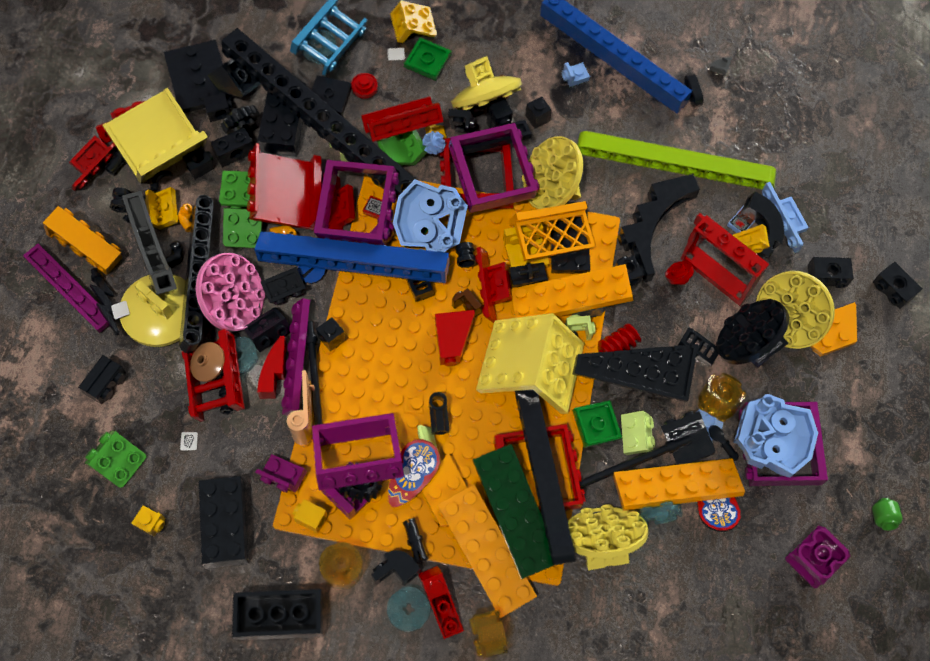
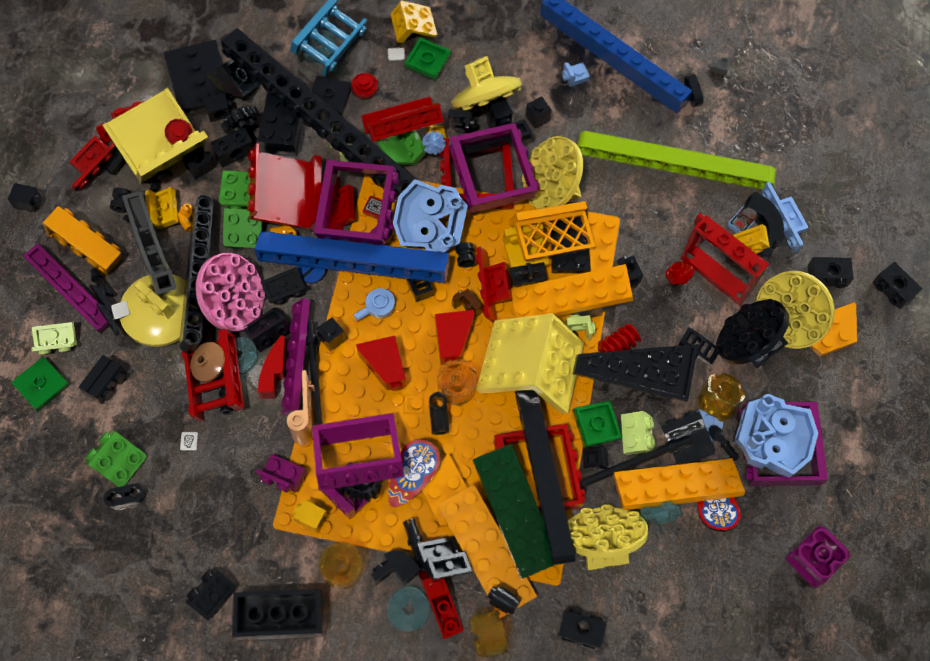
yellow bracket [131,506,166,537] -> none
black arm [165,241,184,266] -> none
black brick [199,476,249,569] -> none
yellowish green slope [417,425,437,447] -> none
black arch [618,174,700,283] -> none
bright green head [872,498,903,531] -> none
none -> black brick [8,183,42,213]
none -> green plate [11,356,70,412]
none -> yellowish green bracket [31,322,77,354]
none -> black beam [103,484,145,509]
none -> red plate [164,119,192,145]
none -> black bracket [186,568,236,621]
none -> light blue piece [353,288,395,321]
none -> red slope [356,336,406,391]
none -> slope [414,536,472,581]
none -> clear yellow brick [437,359,478,406]
none -> black brick [487,584,521,614]
none -> black brick [557,609,607,651]
none -> black slope [583,446,608,469]

